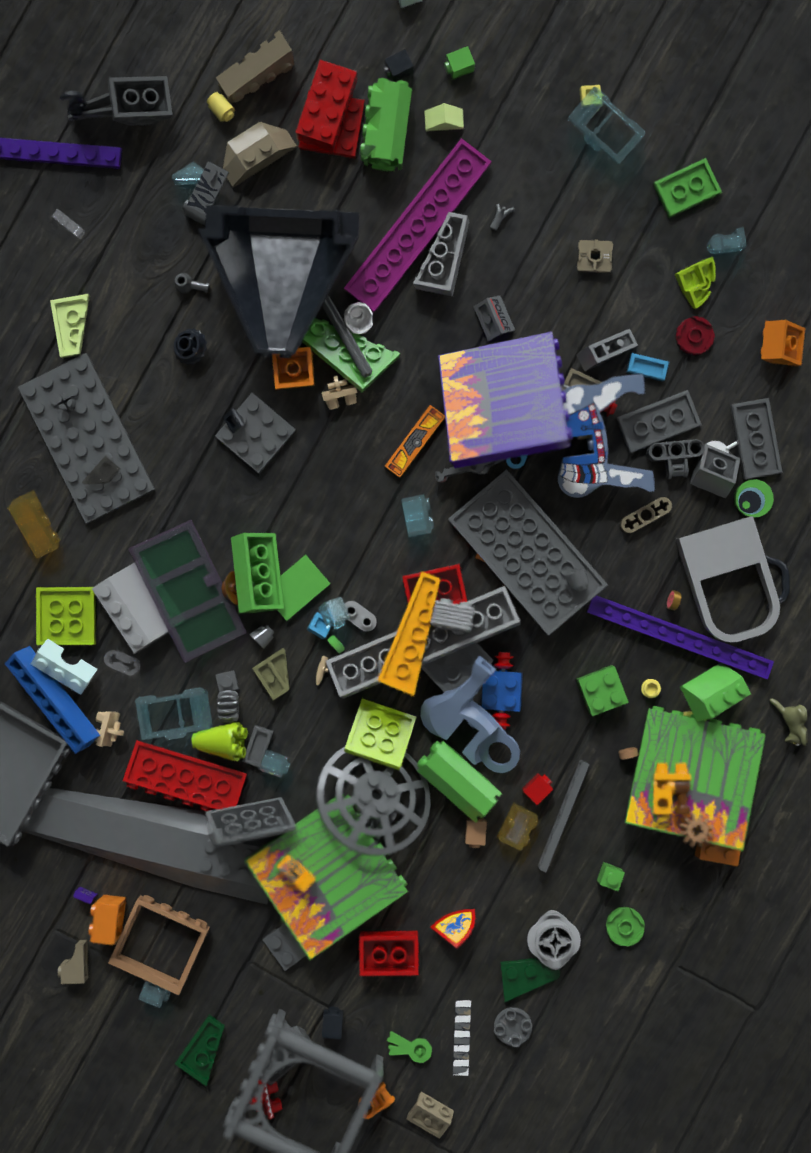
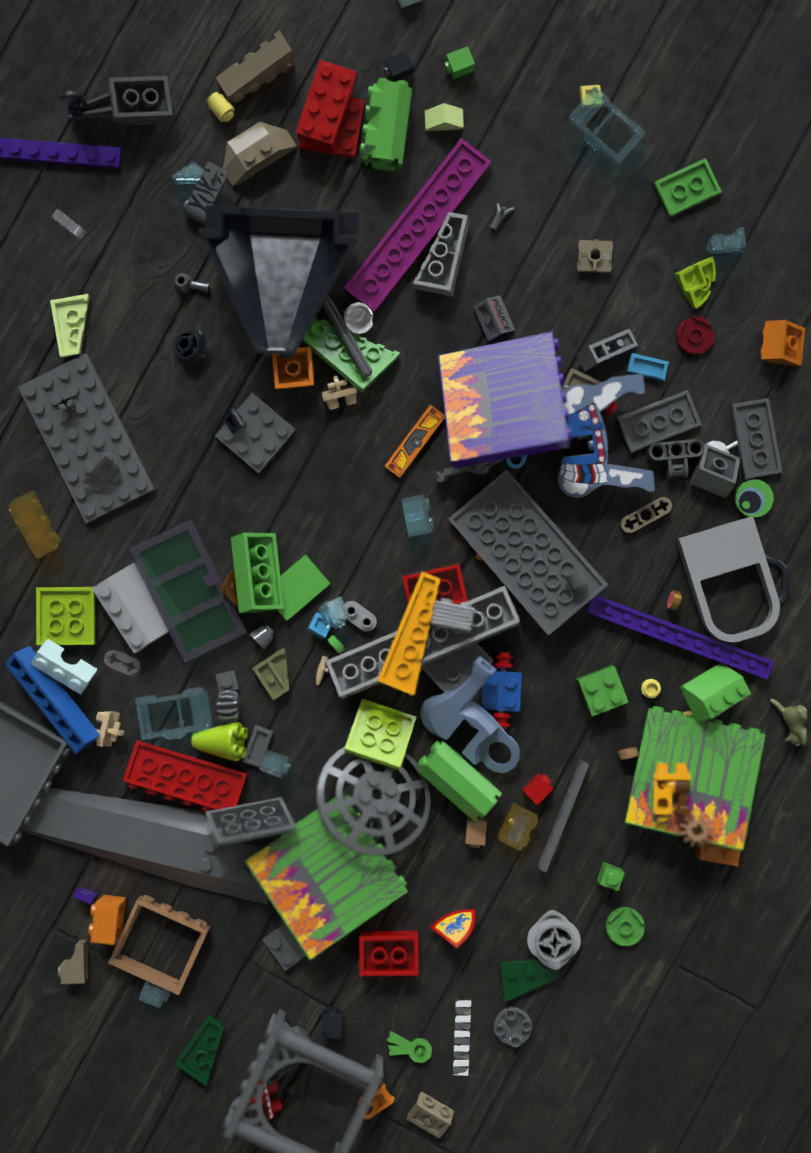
light orange leg [277,854,316,892] -> none

